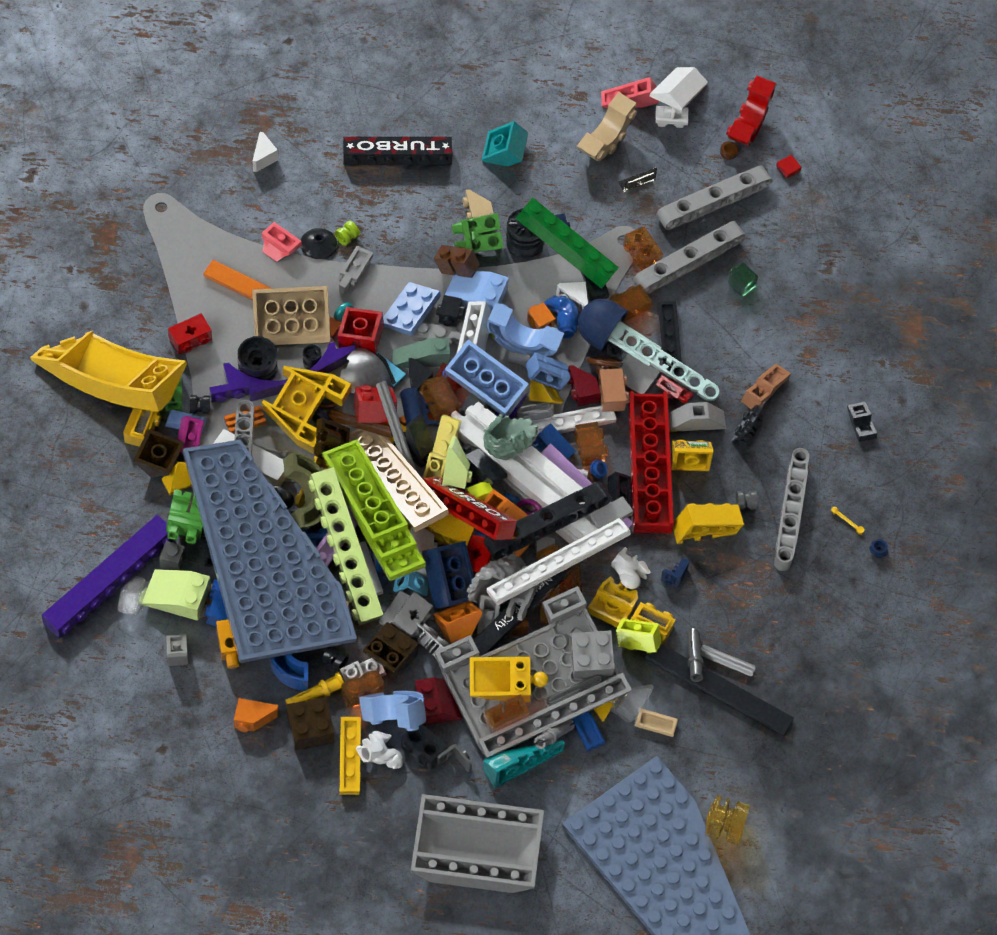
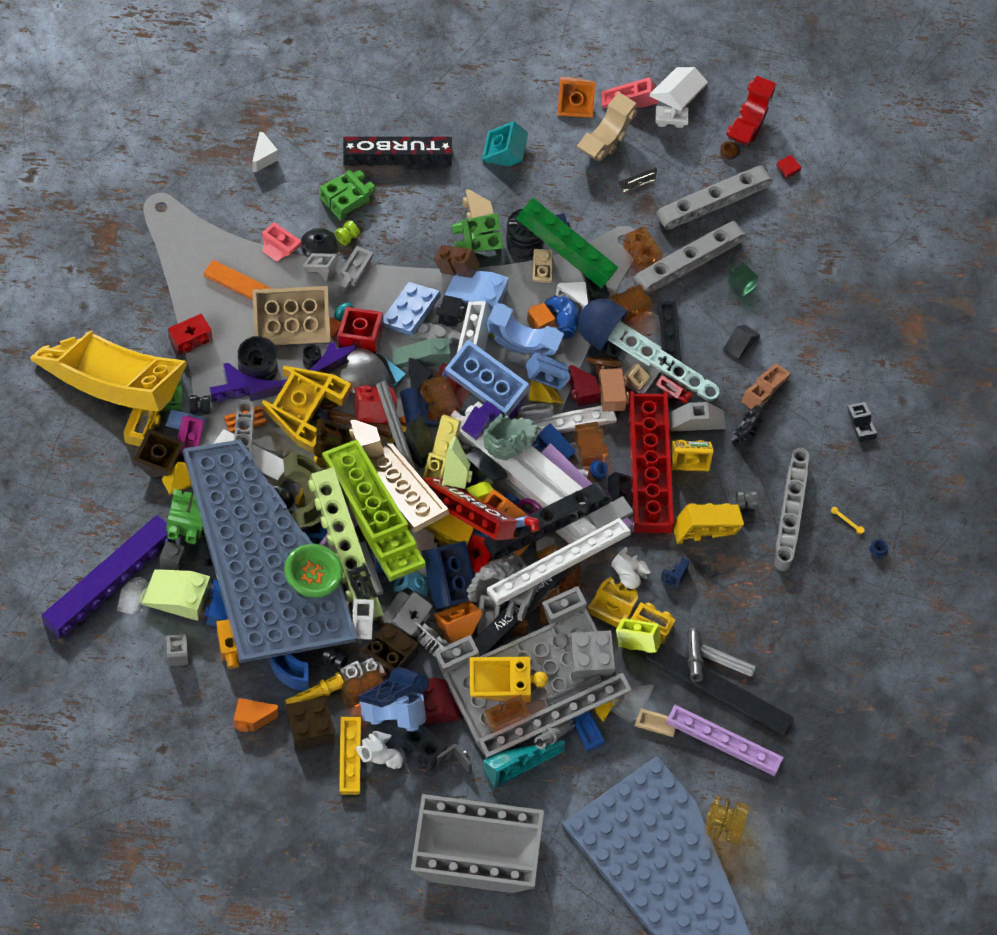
none -> bright green piece [284,543,343,598]
none -> light grey slope [302,253,339,282]
none -> bright green hips [319,170,375,221]
none -> black arm [346,563,377,599]
none -> slope [349,420,384,458]
none -> white brick [353,599,374,639]
none -> dark blue piece [358,667,429,708]
none -> dark purple slope [462,401,502,440]
none -> red arm [515,516,540,532]
none -> tan slope [532,249,552,283]
none -> orange slope [557,77,596,118]
none -> tan slope [624,364,651,390]
none -> lavender tile [666,705,784,776]
none -> black slope [723,324,760,361]

